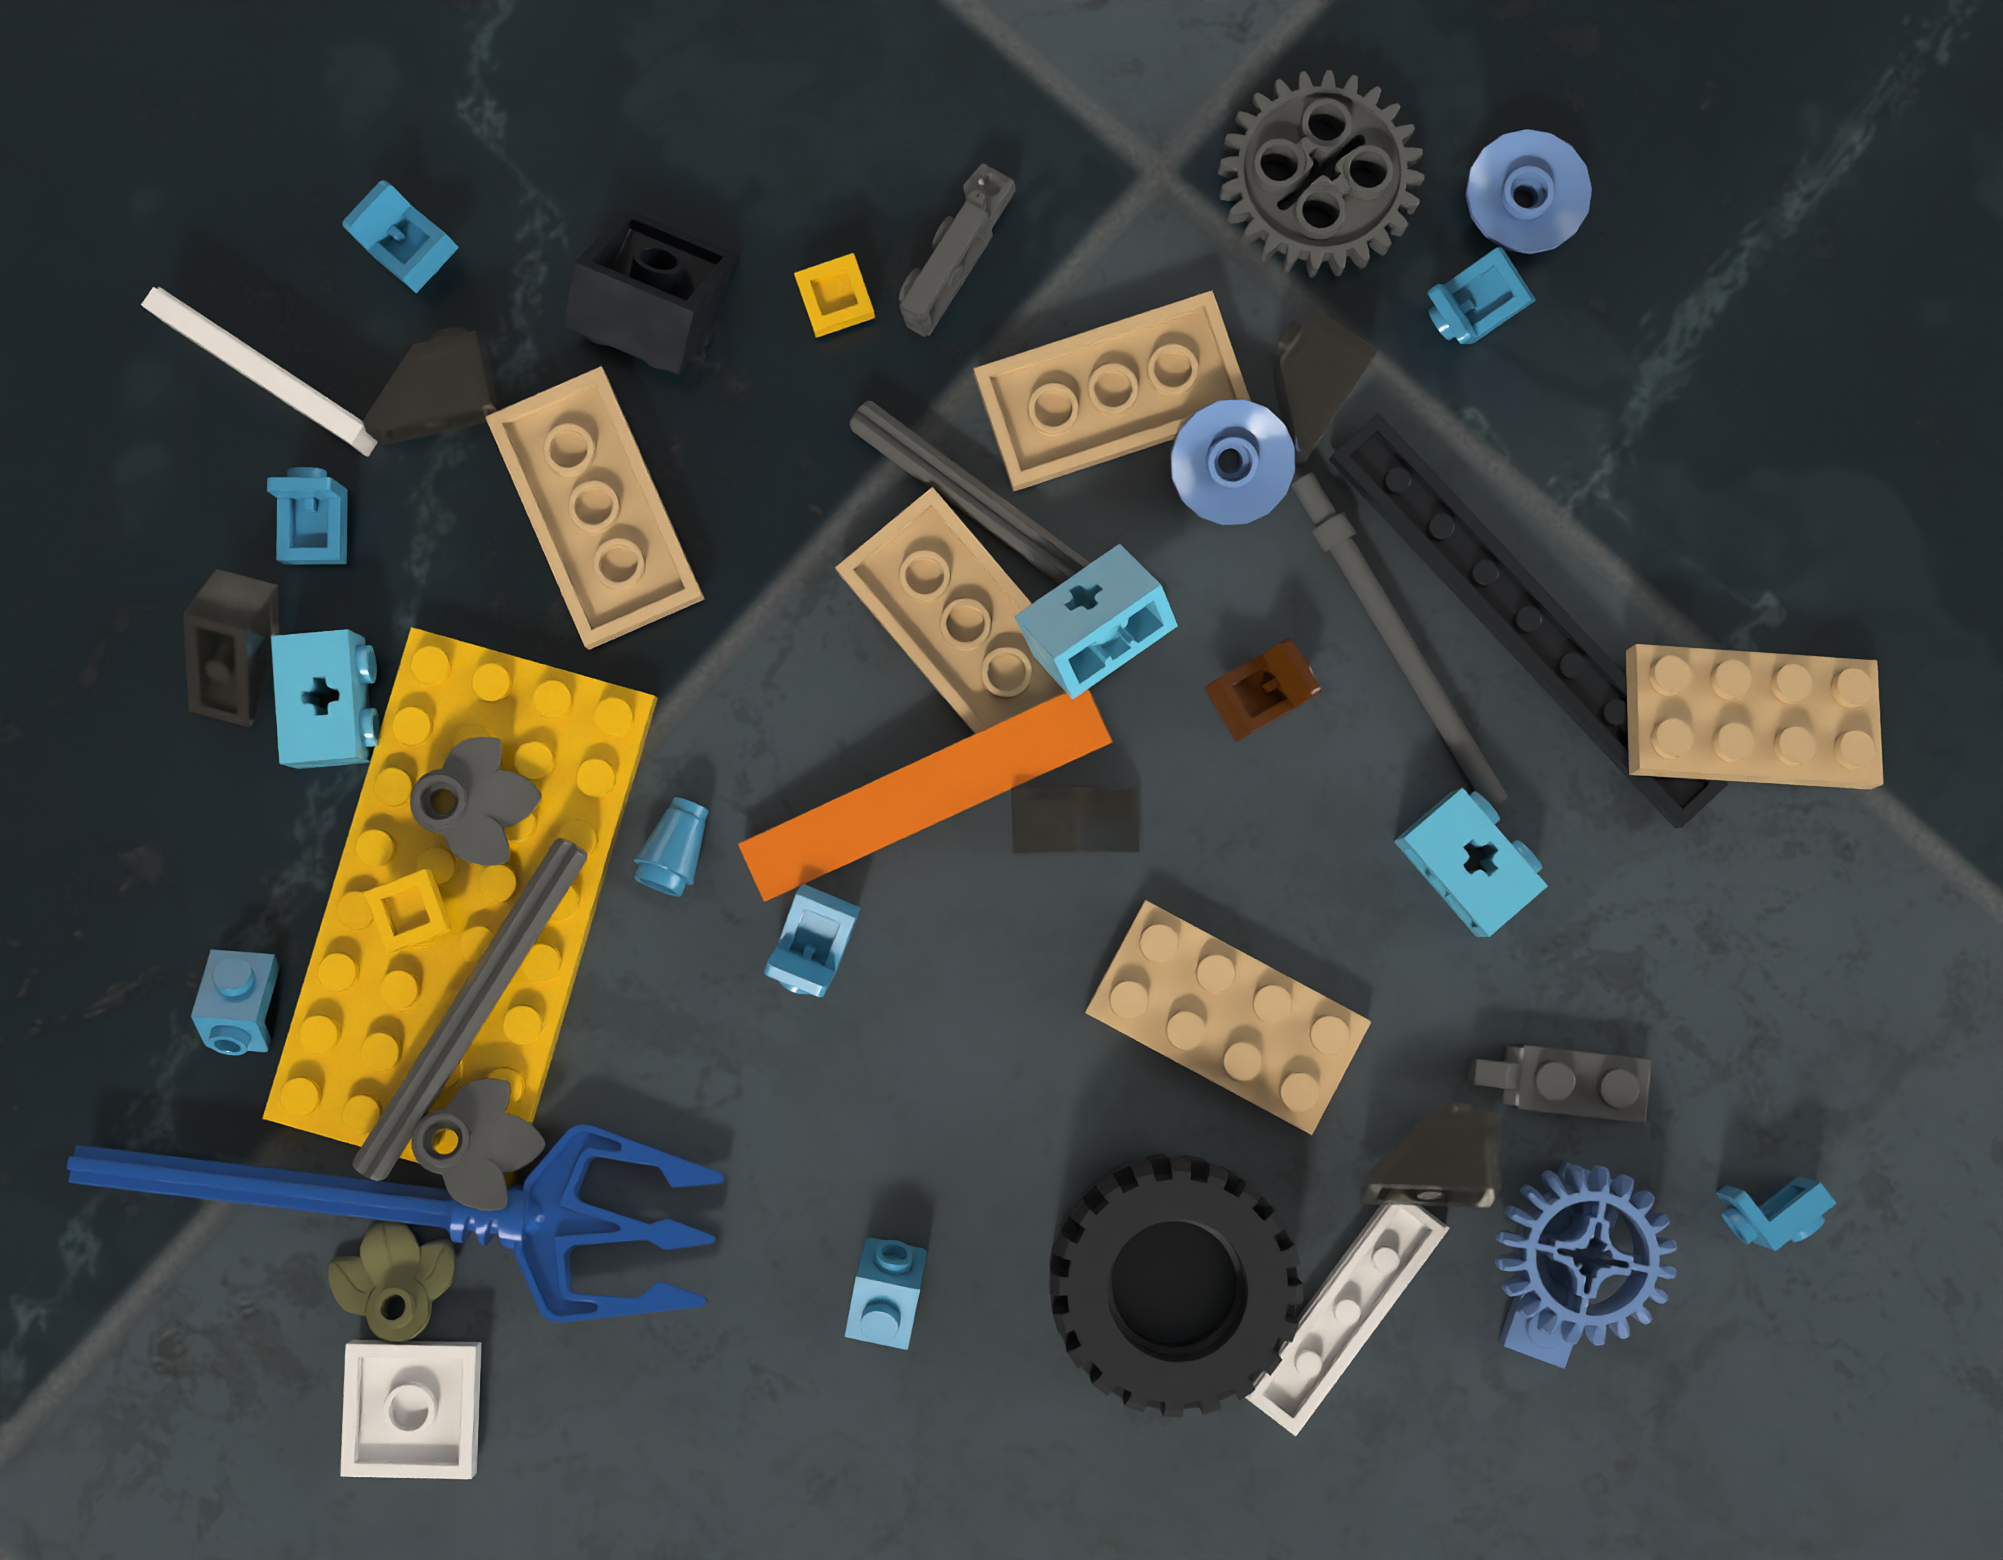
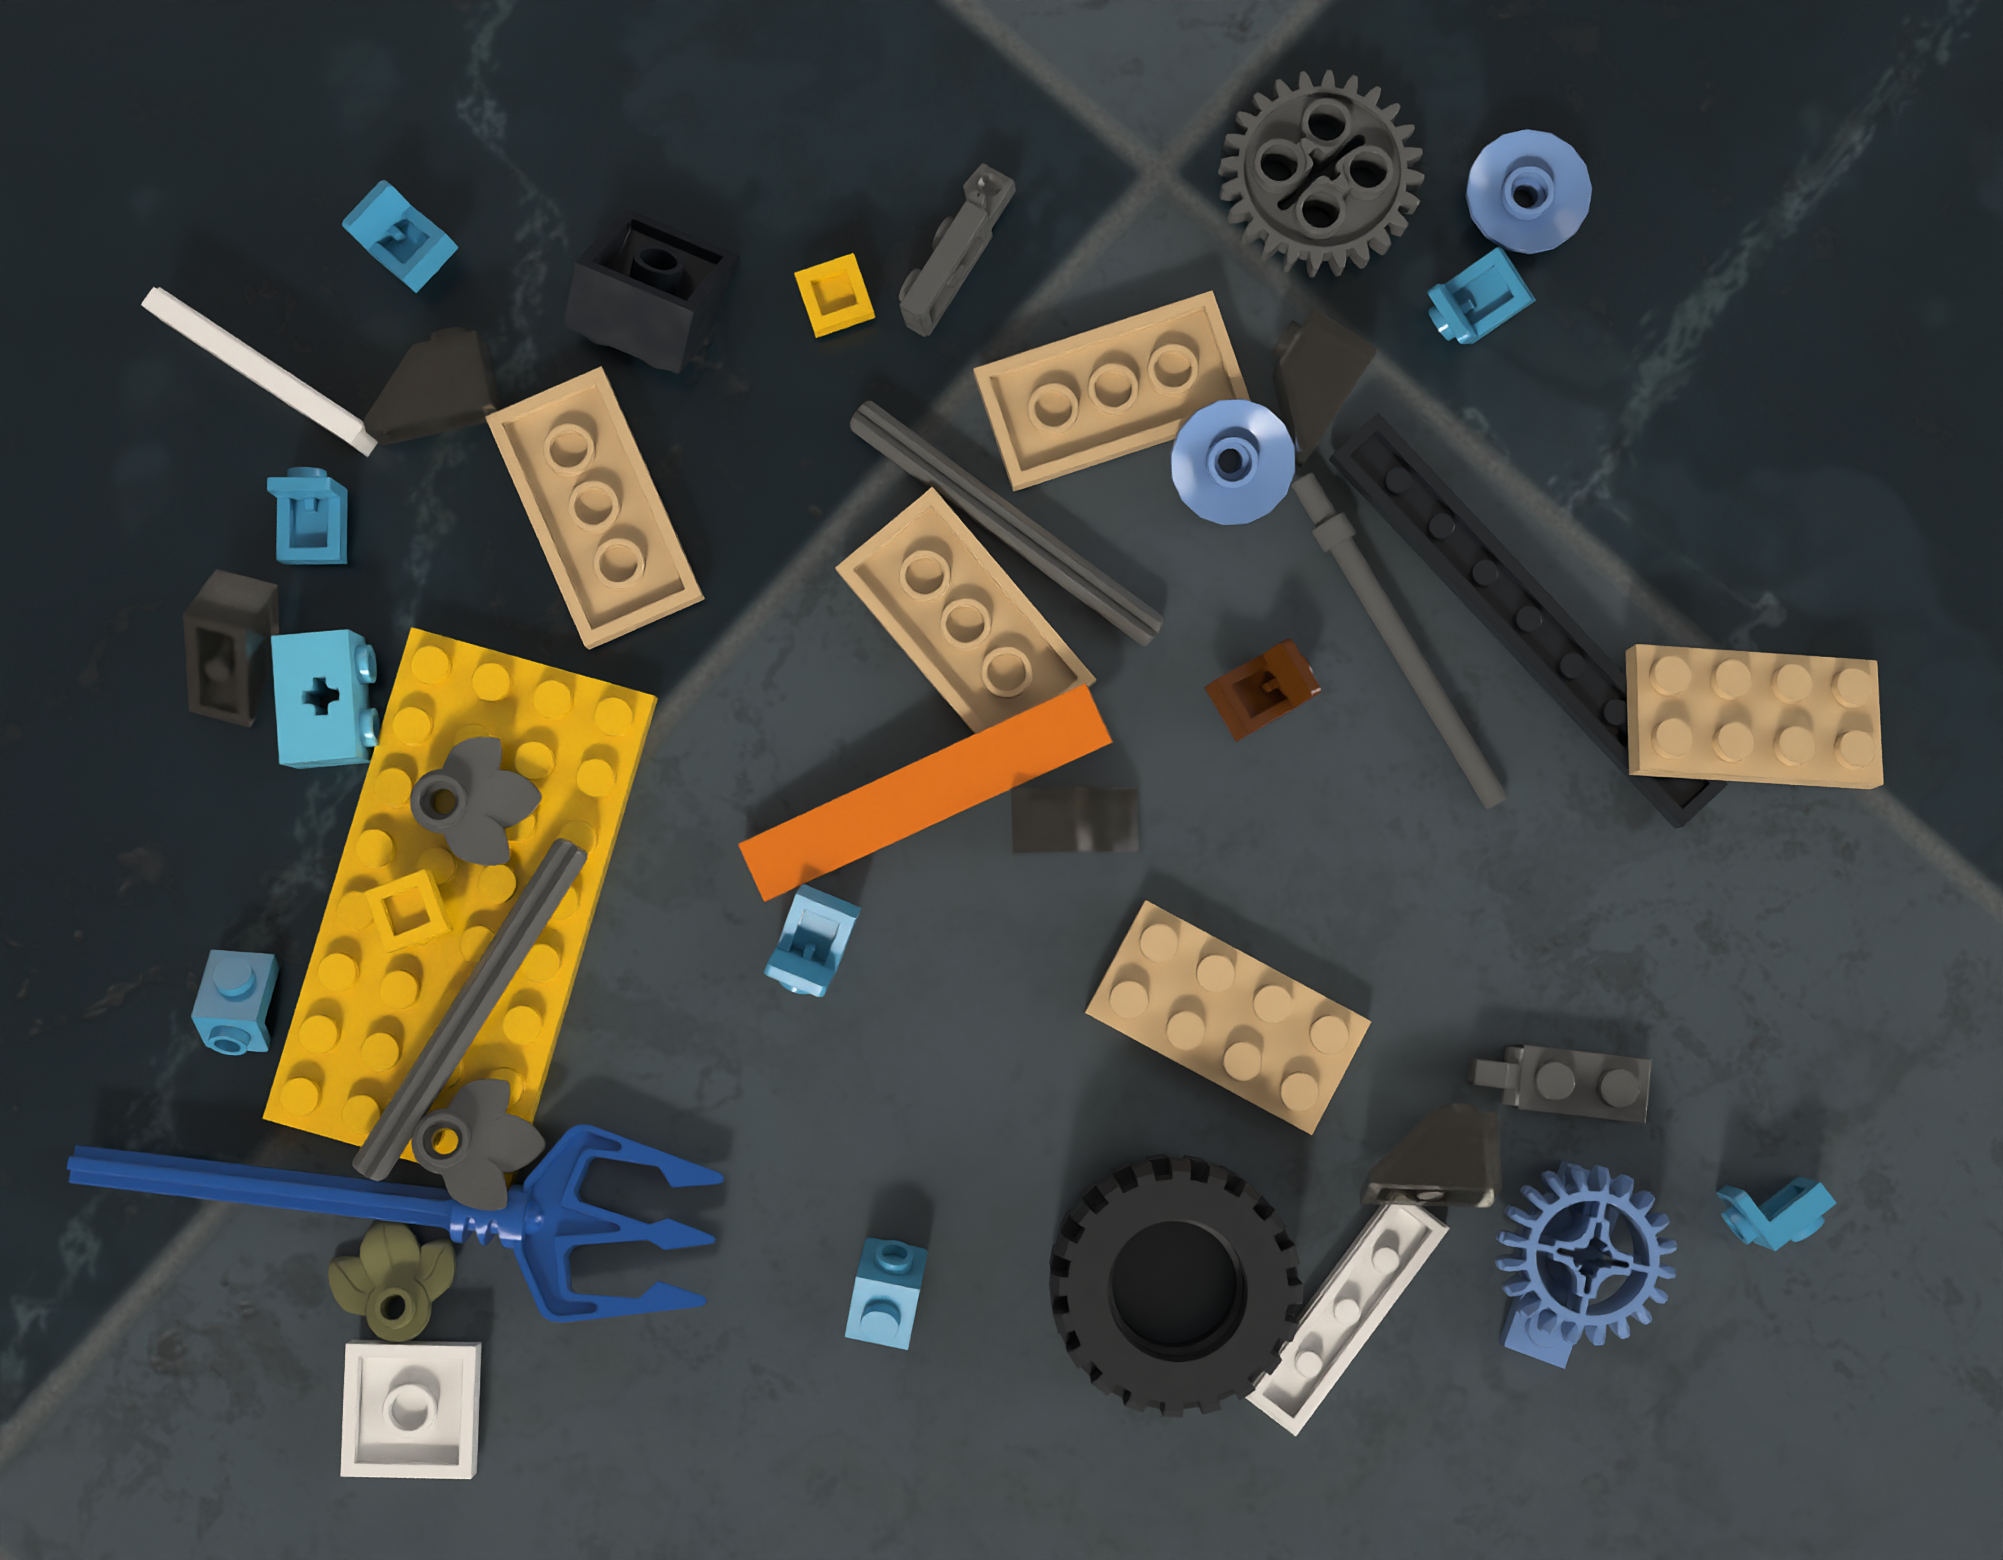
dark azure cone [633,797,709,897] -> none
medium azure brick [1014,544,1178,699] -> none
medium azure brick [1394,788,1548,937] -> none

